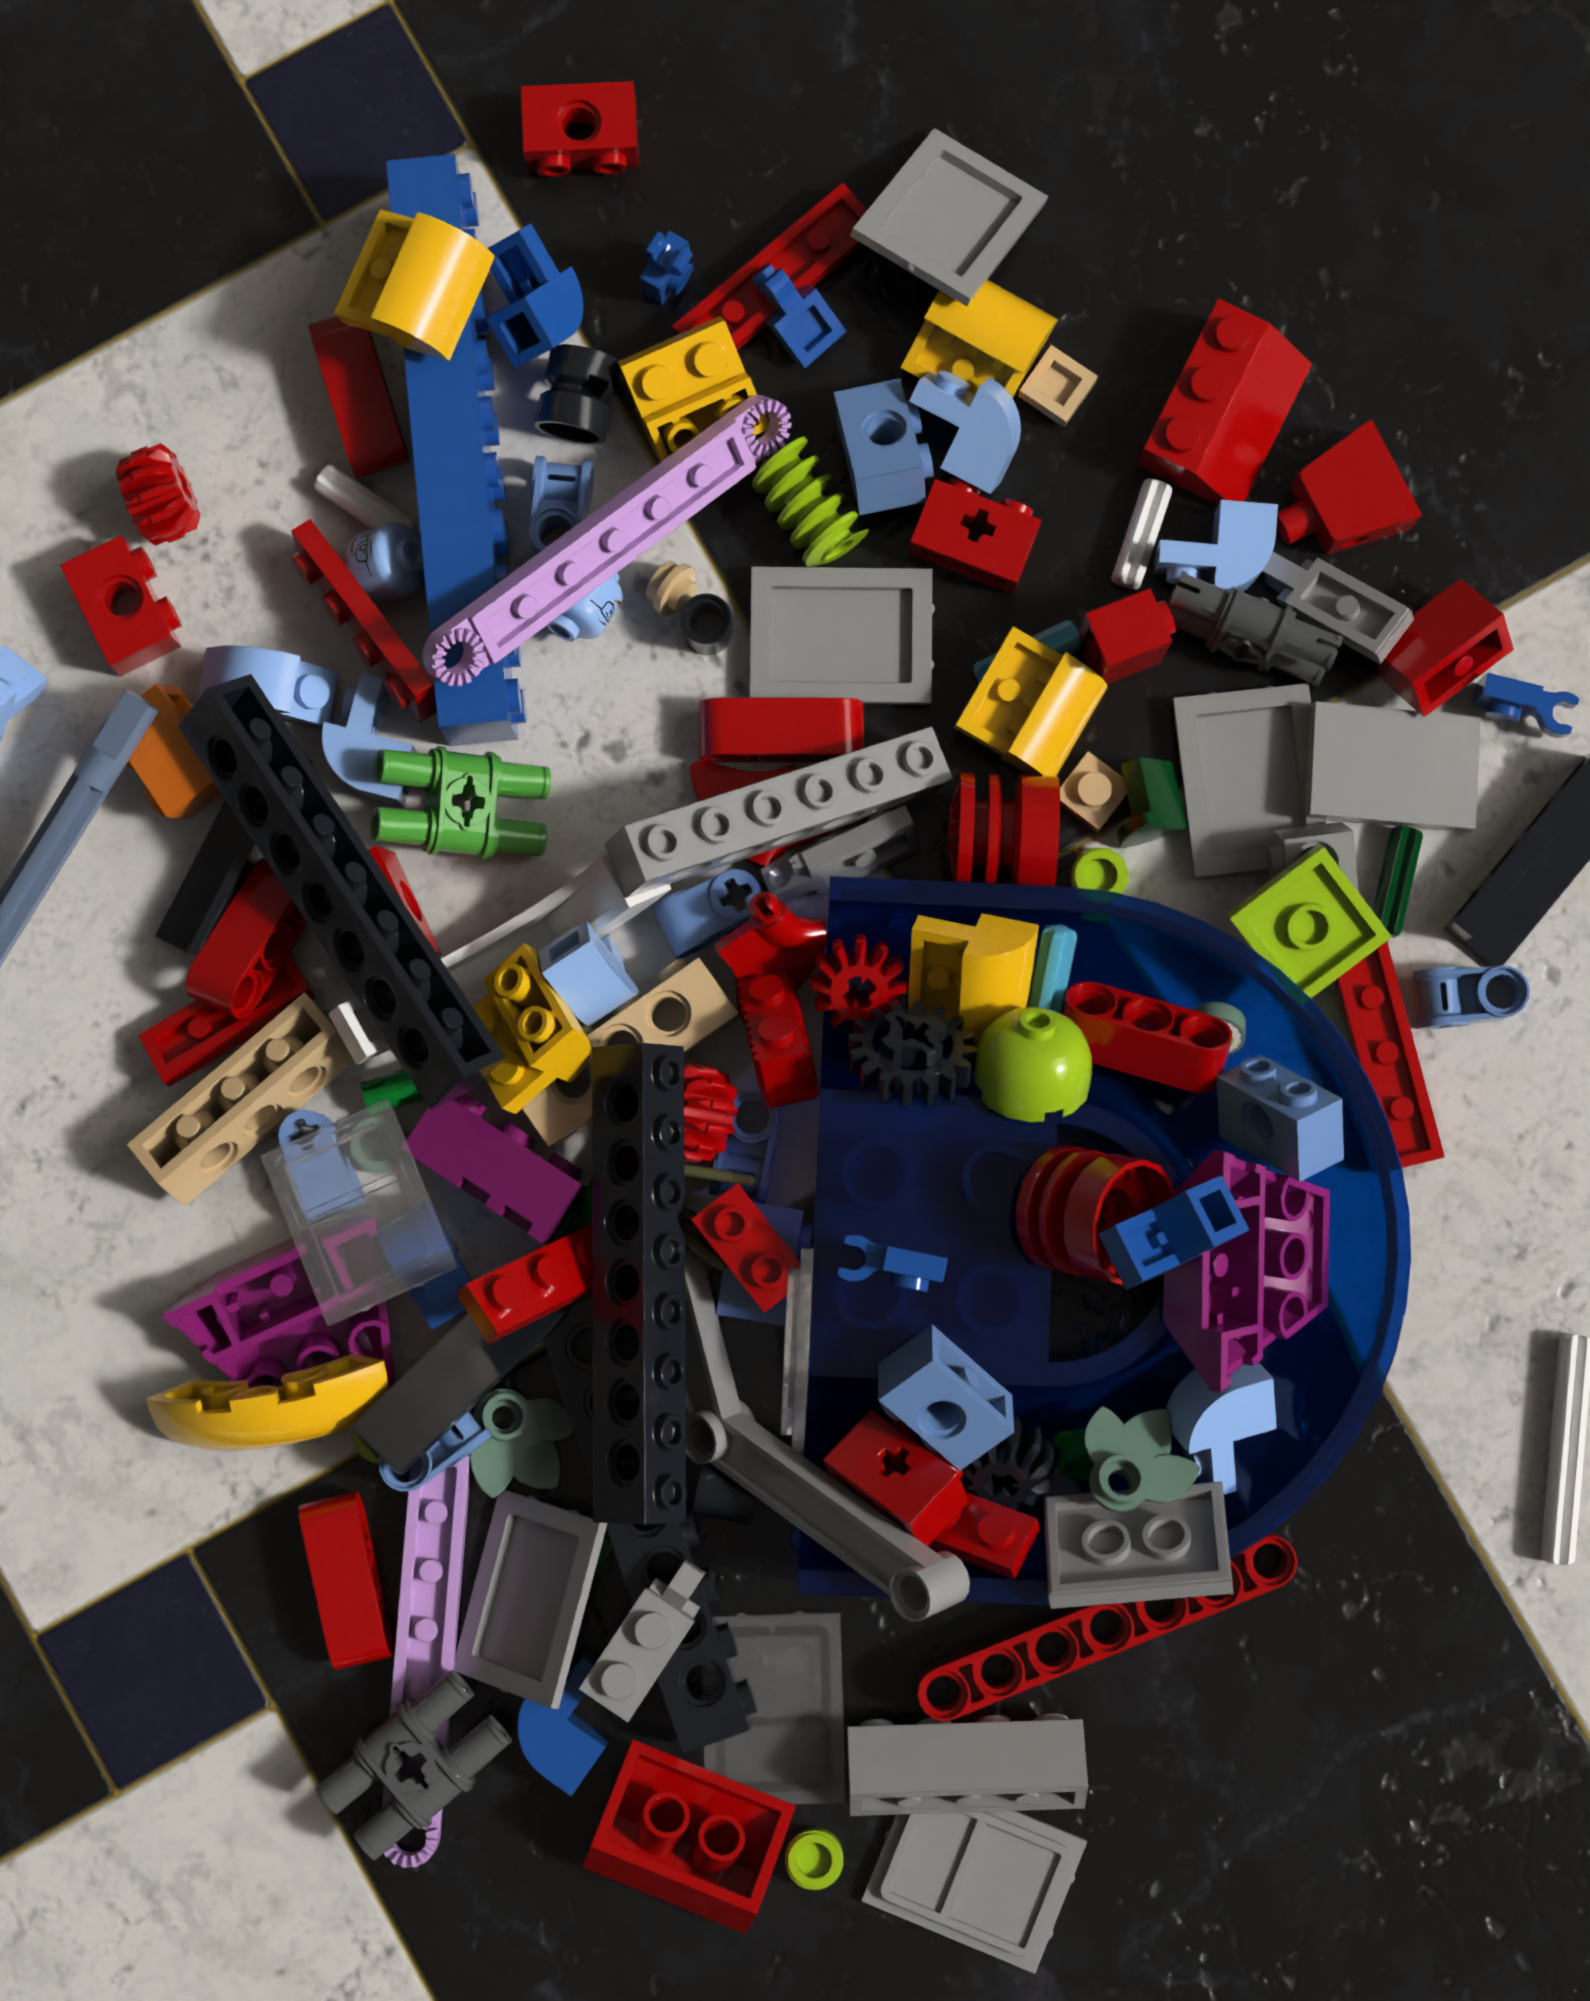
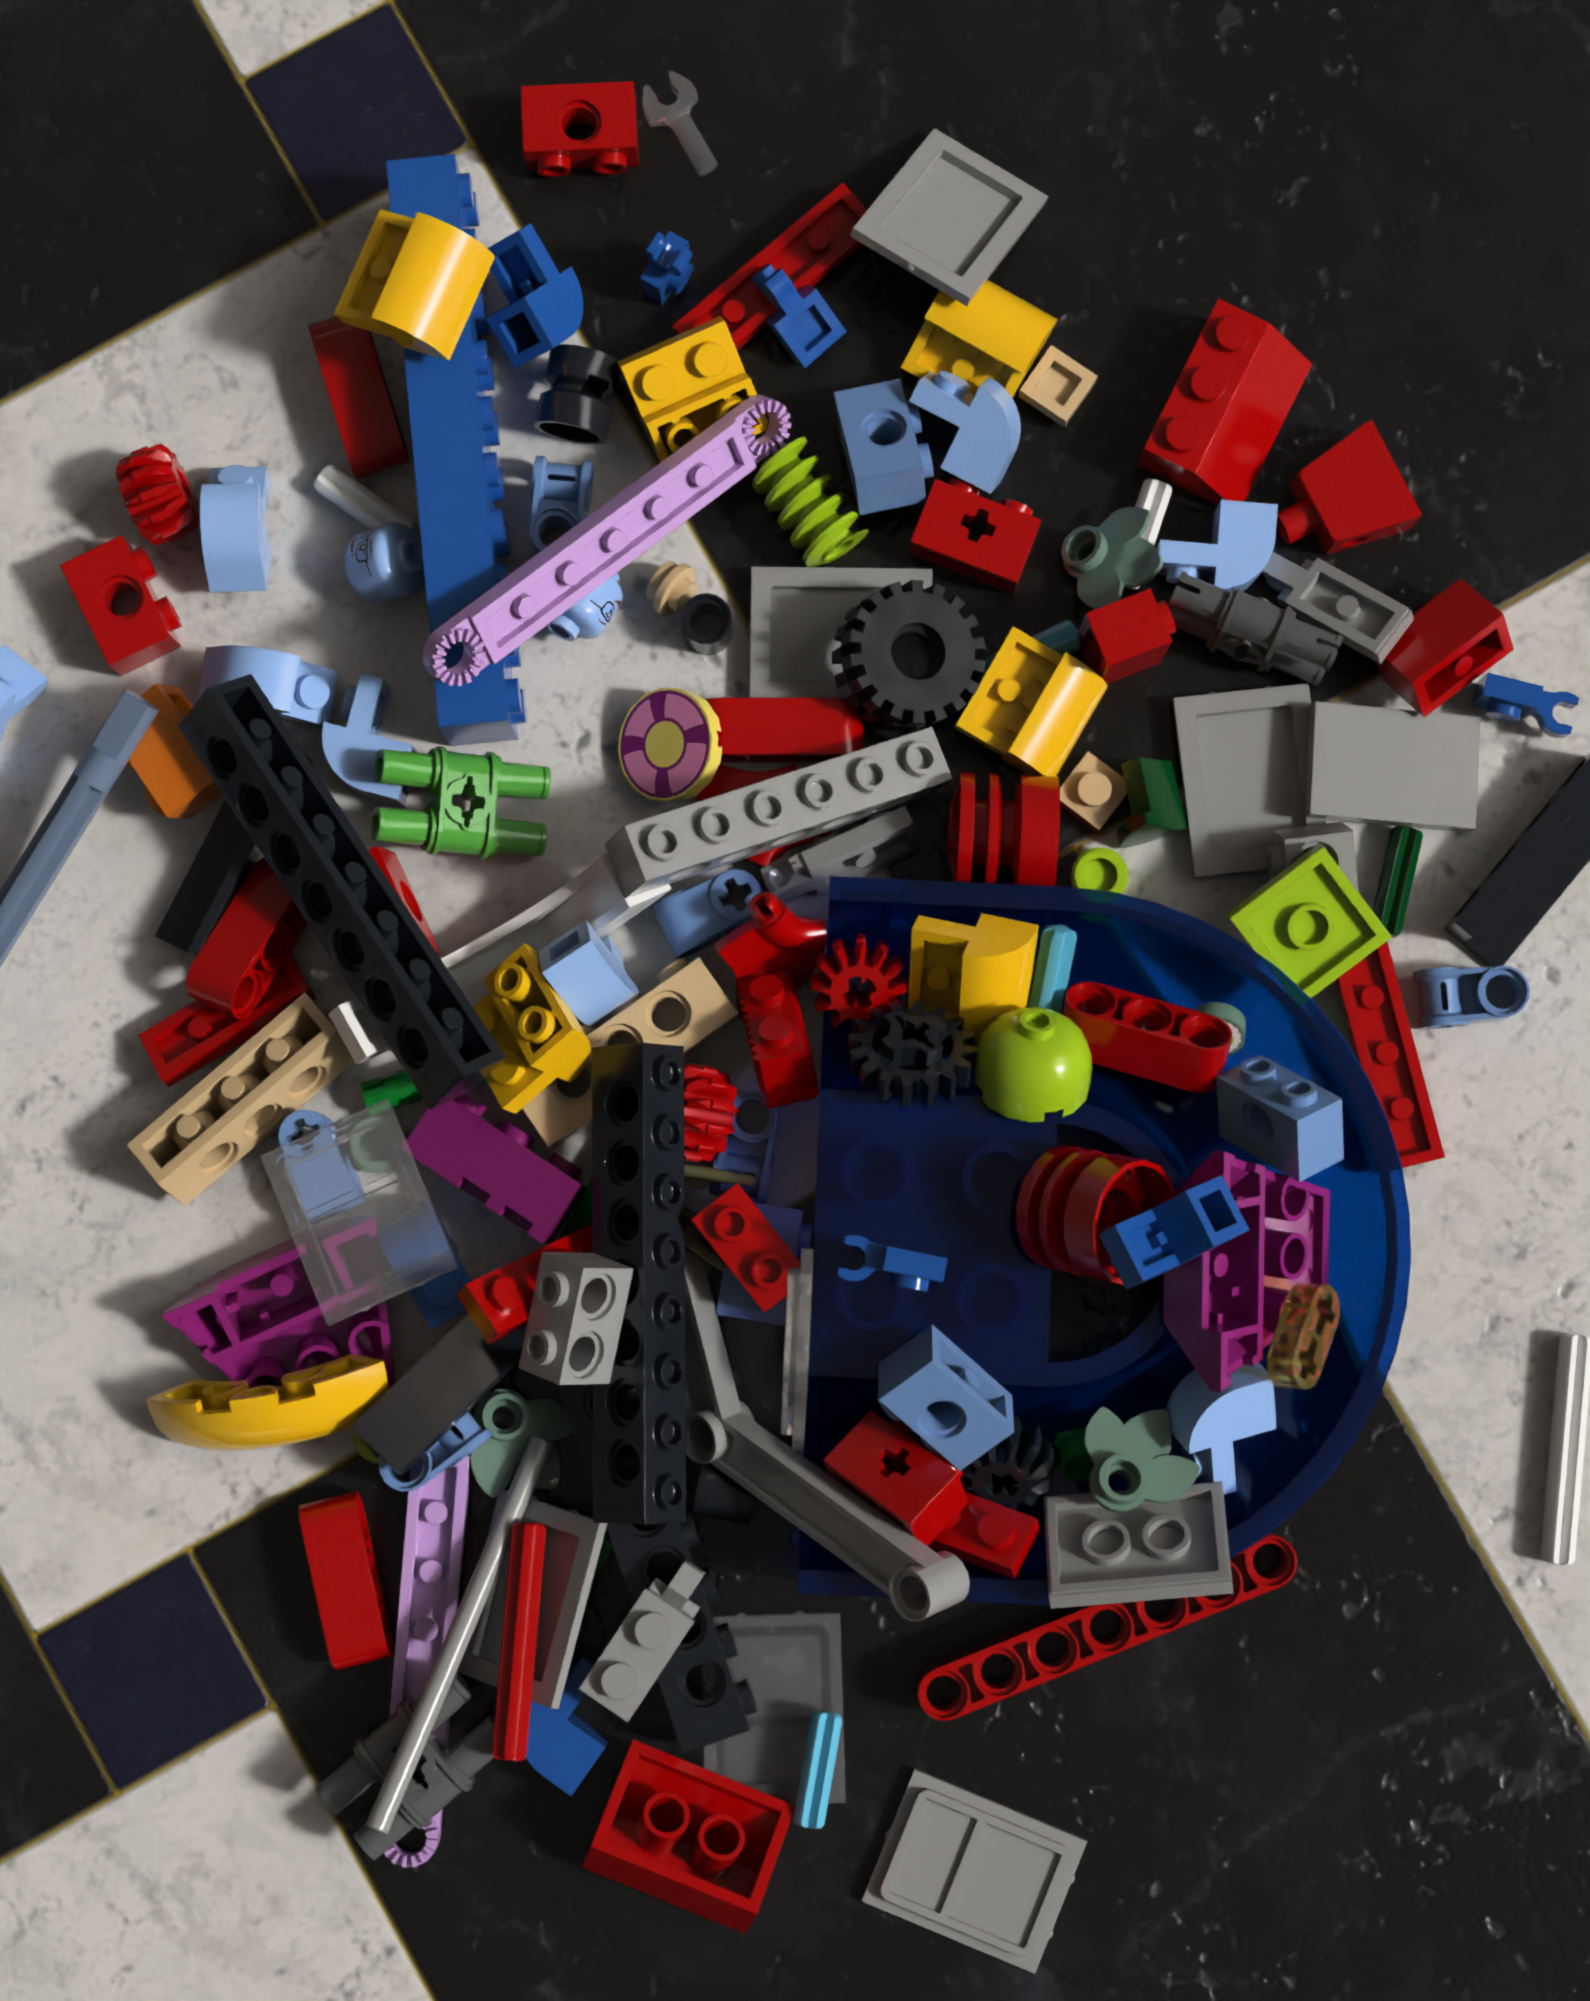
red plate [291,519,437,723] -> none
lime tile [785,1827,843,1890] -> none
light grey brick [847,1714,1088,1816] -> none
none -> light blue brick [200,465,271,592]
none -> light grey piece [366,1436,553,1834]
none -> red axle [491,1522,547,1761]
none -> light grey brick [518,1252,634,1385]
none -> tile [618,688,722,802]
none -> clear bar [642,71,718,176]
none -> medium azure axle [793,1710,842,1829]
none -> black tyre [832,580,986,732]
none -> sand green plate [1061,507,1163,610]
none -> clear yellow beam [1267,1283,1340,1390]

